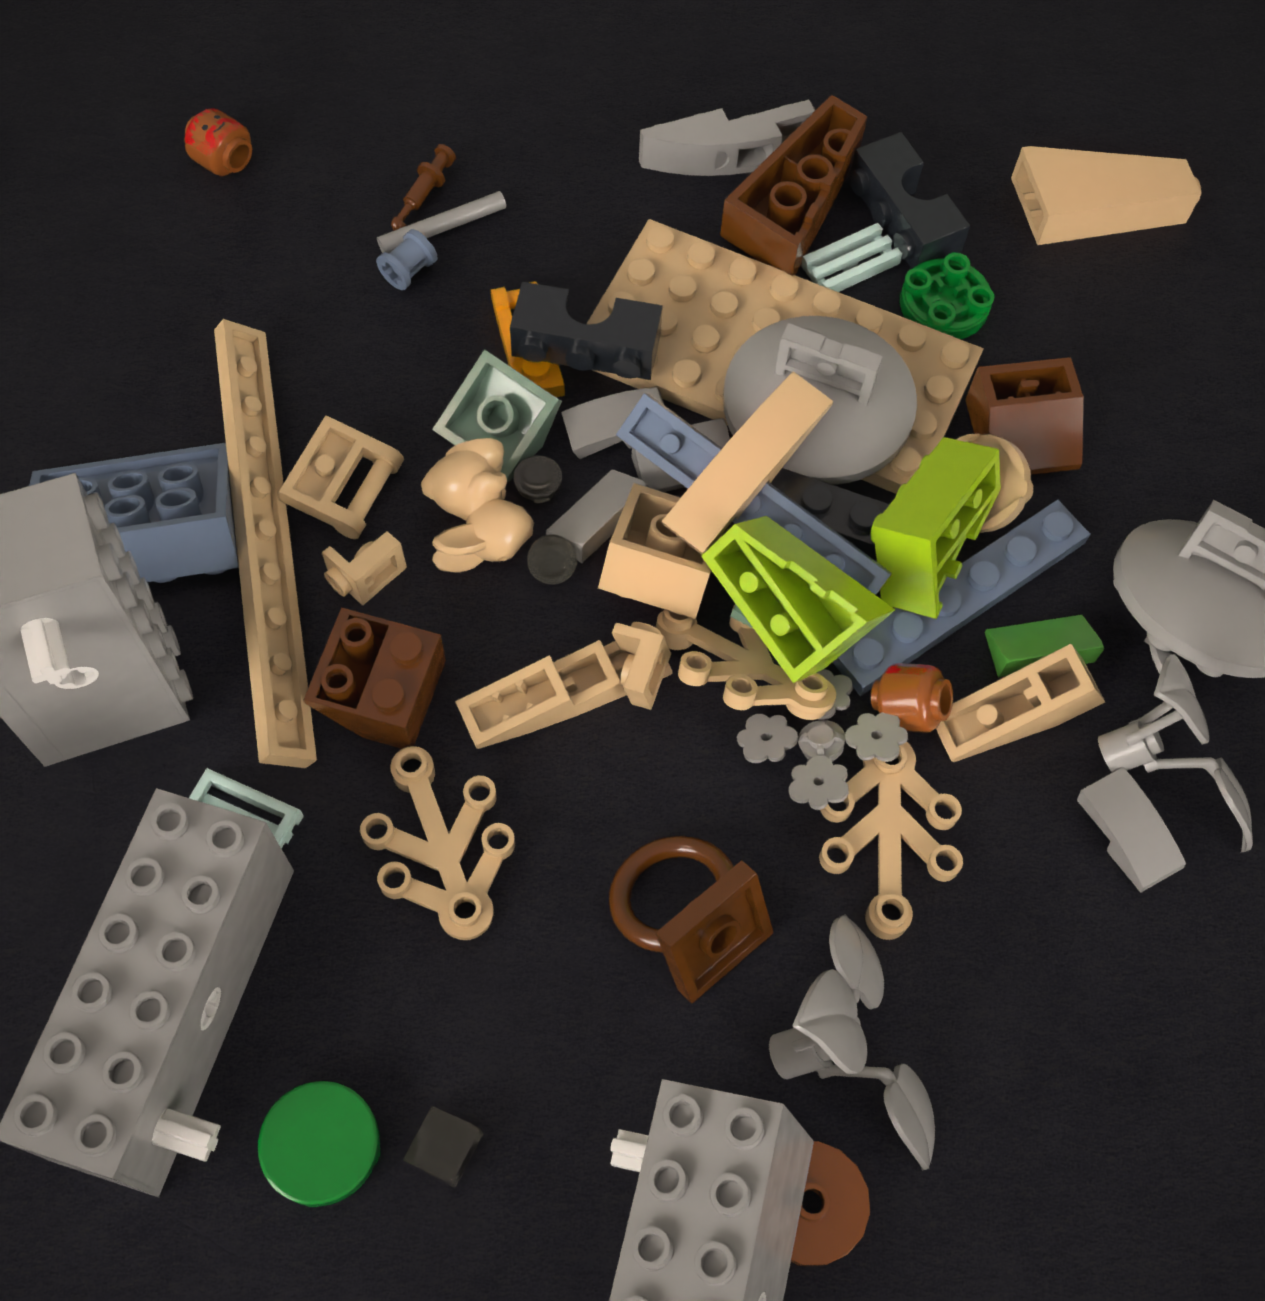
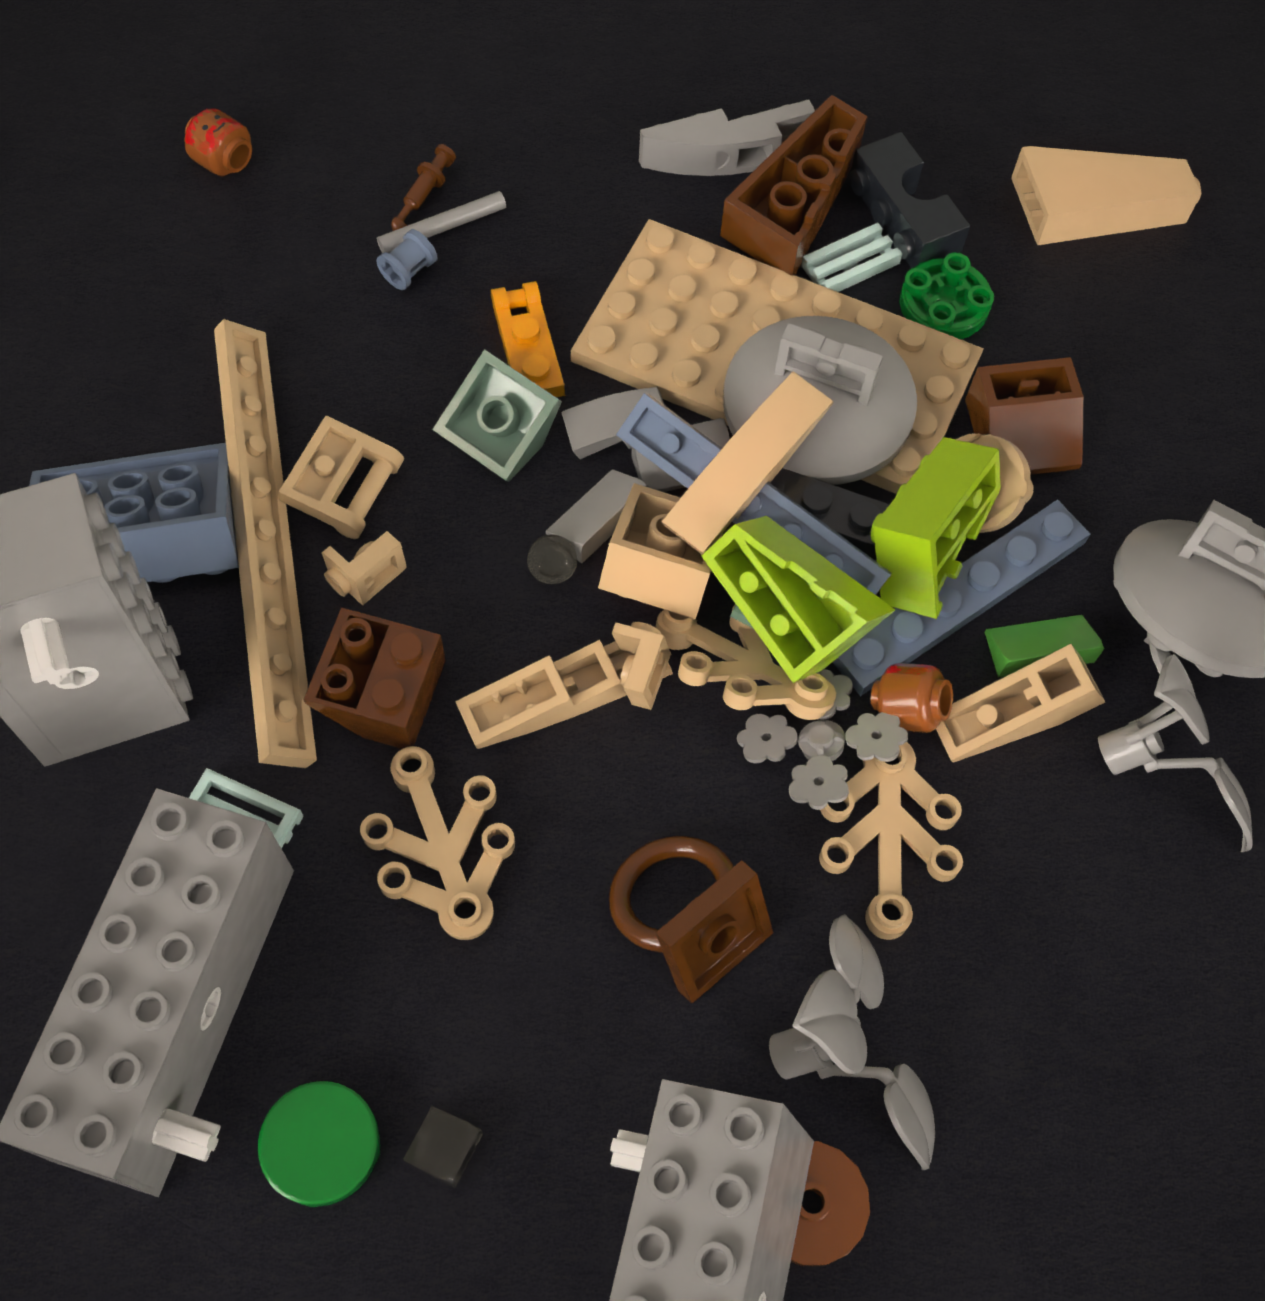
tan animal [421,438,534,573] -> none
black arch [510,282,663,380] -> none
clear smoke plate [514,456,562,503] -> none
light grey slope [1077,767,1186,892] -> none

